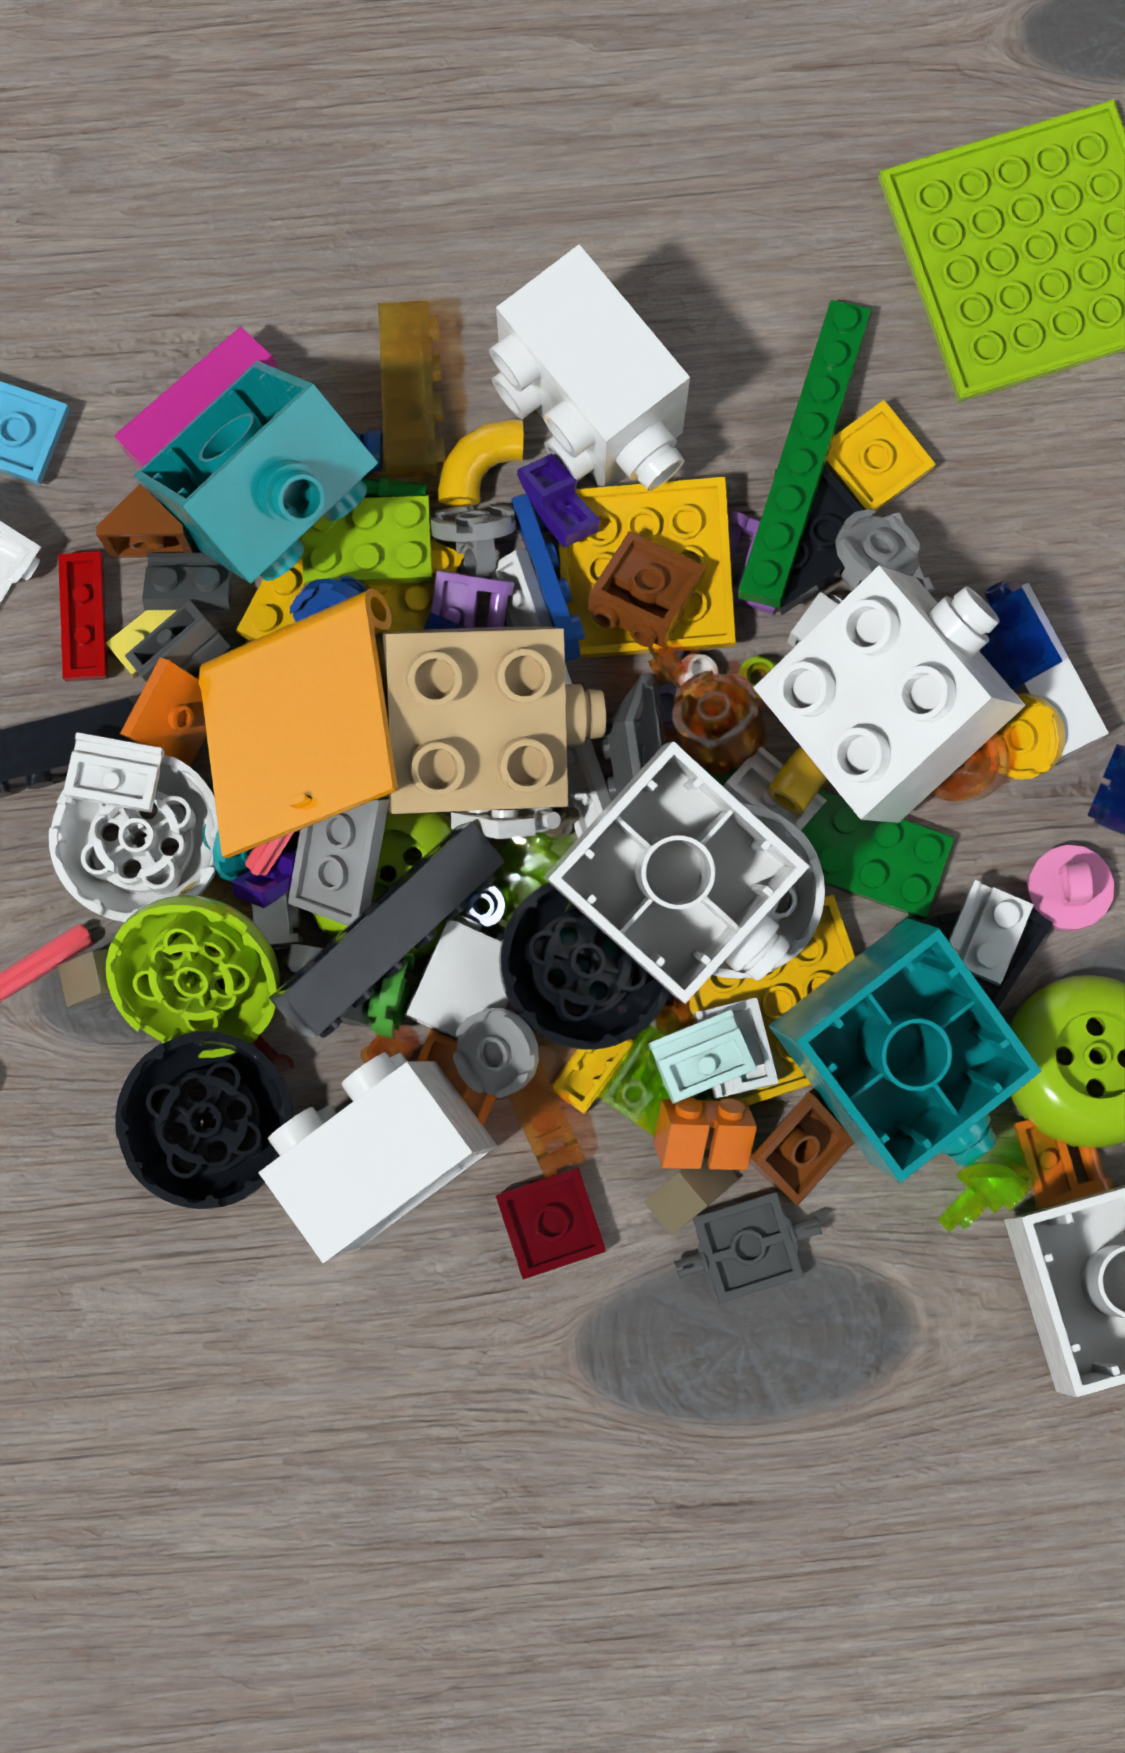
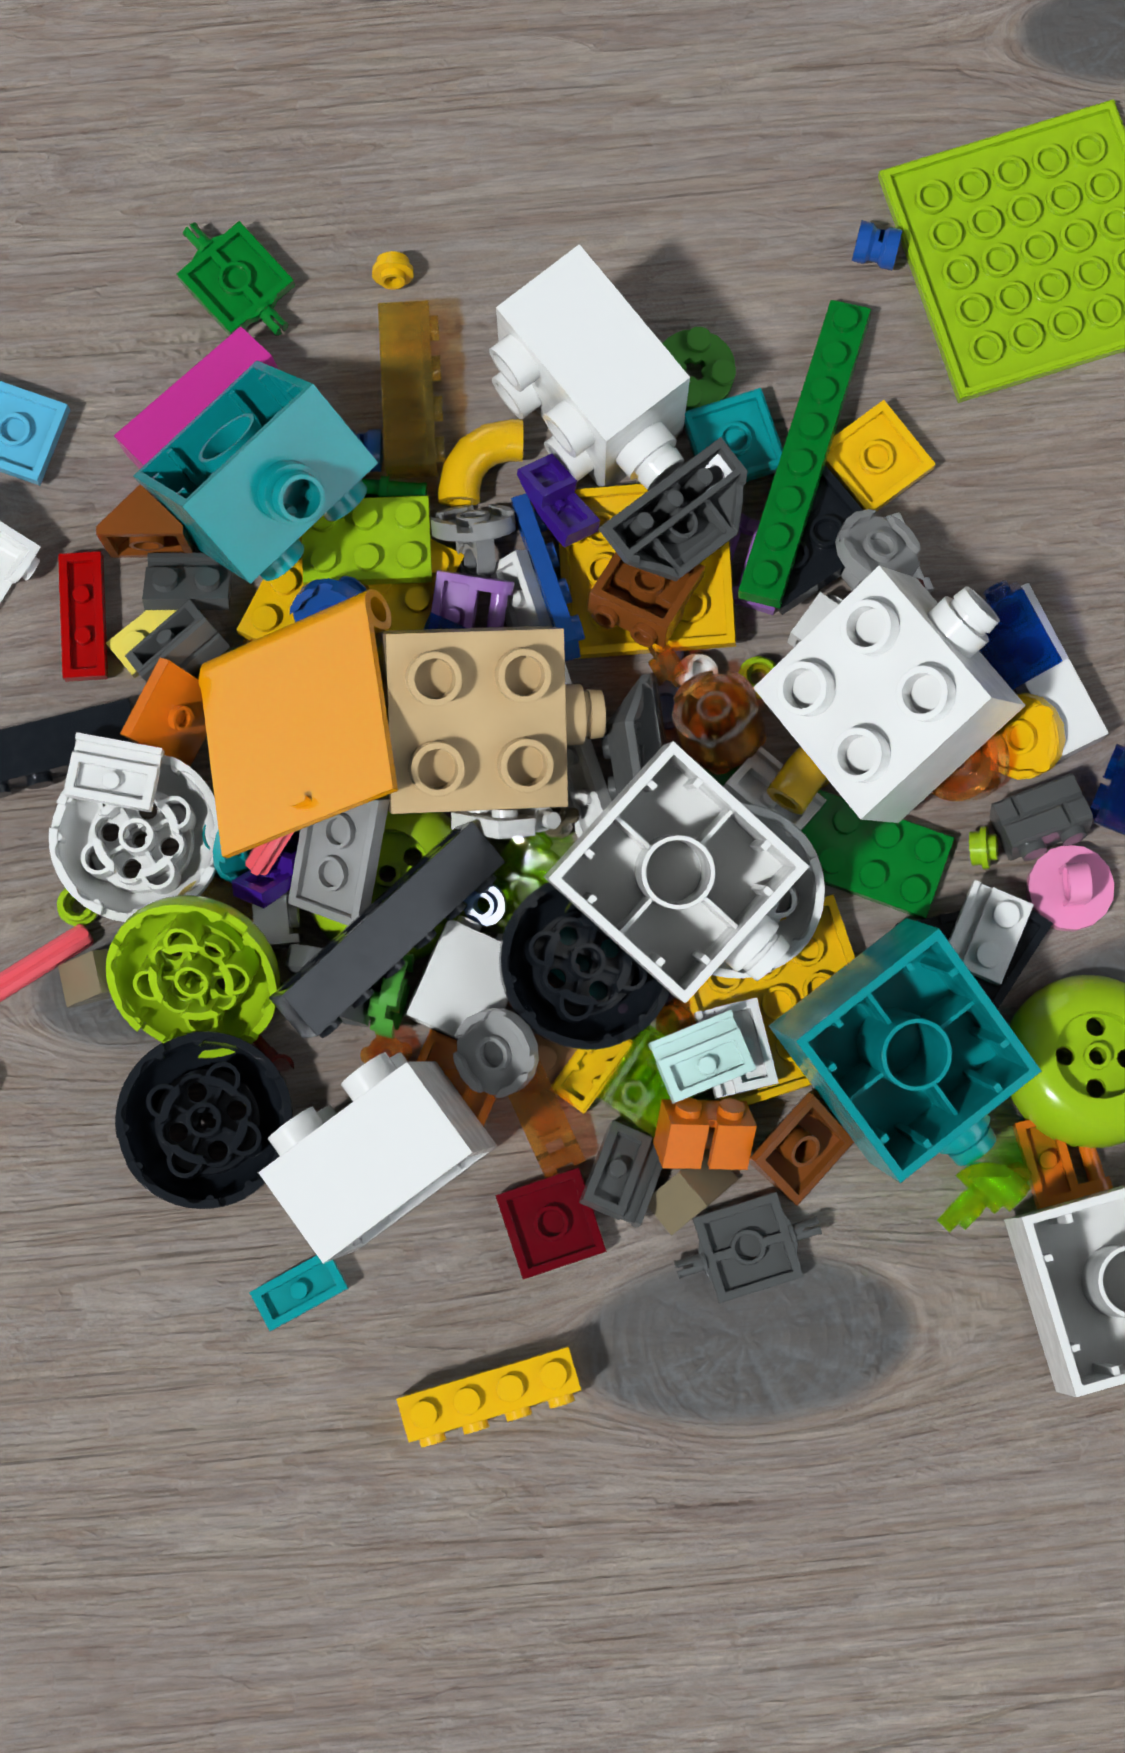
none -> lime plate [57,888,99,926]
none -> green plate [176,221,295,336]
none -> teal plate [249,1255,349,1331]
none -> yellow plate [372,251,414,290]
none -> yellow brick [396,1345,581,1448]
none -> dark grey plate [579,1120,662,1228]
none -> dark grey wedge [598,437,747,581]
none -> bright green plate [662,327,736,411]
none -> teal plate [684,388,783,482]
none -> blue wheel [852,220,902,271]
none -> lime plate [969,826,998,869]
none -> dark grey brick [989,773,1093,861]

